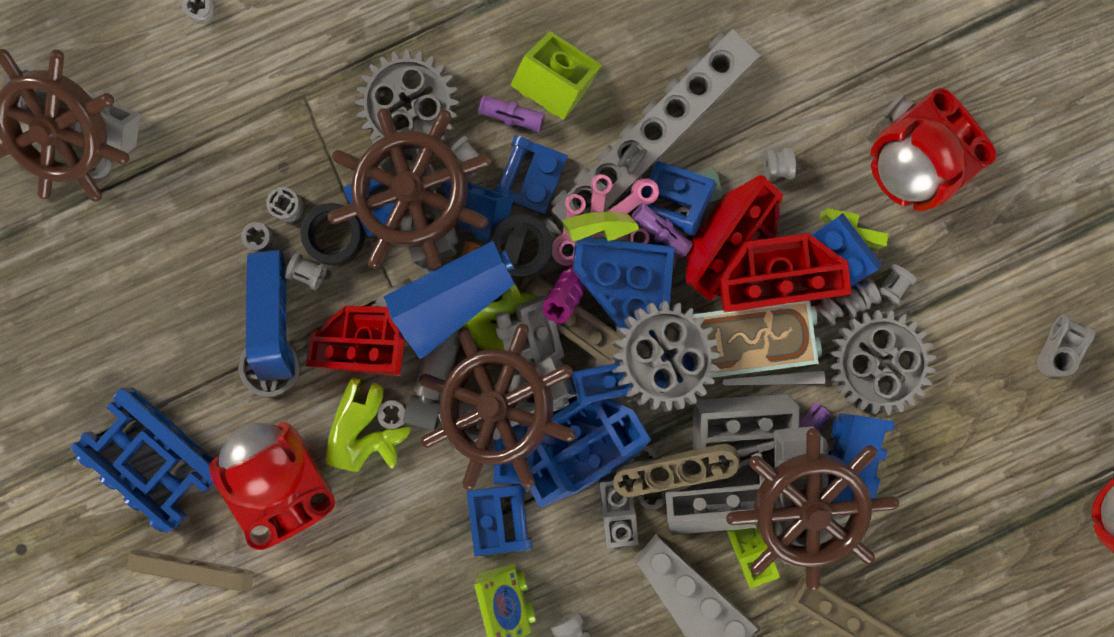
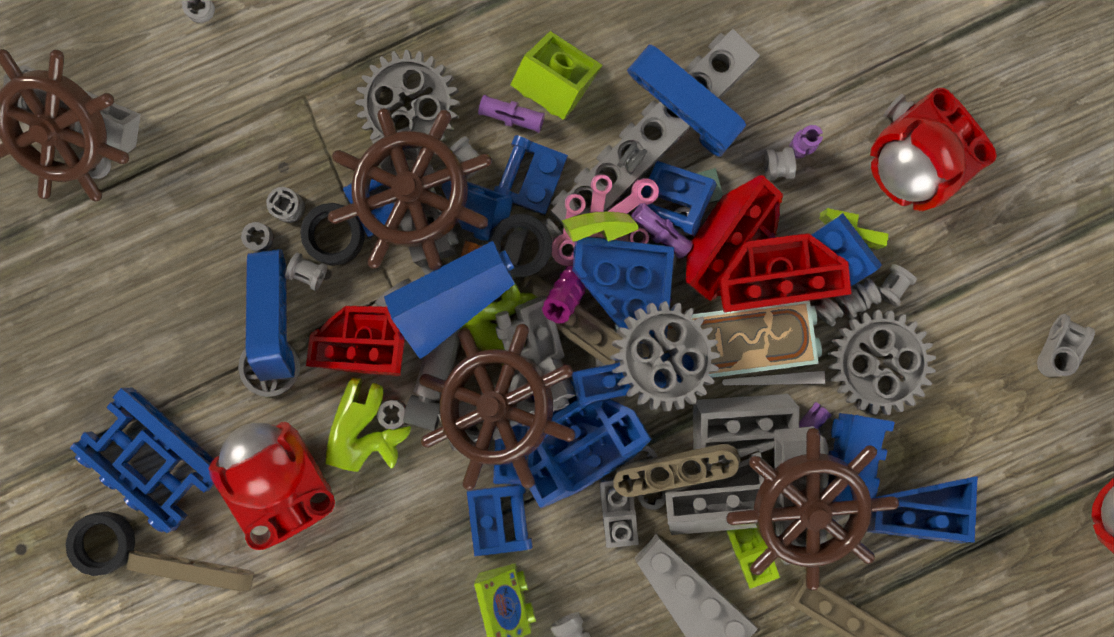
none -> black tyre [65,511,136,576]
none -> blue beam [627,44,746,157]
none -> medium lavender pin [789,125,823,158]
none -> blue wedge [867,476,978,544]

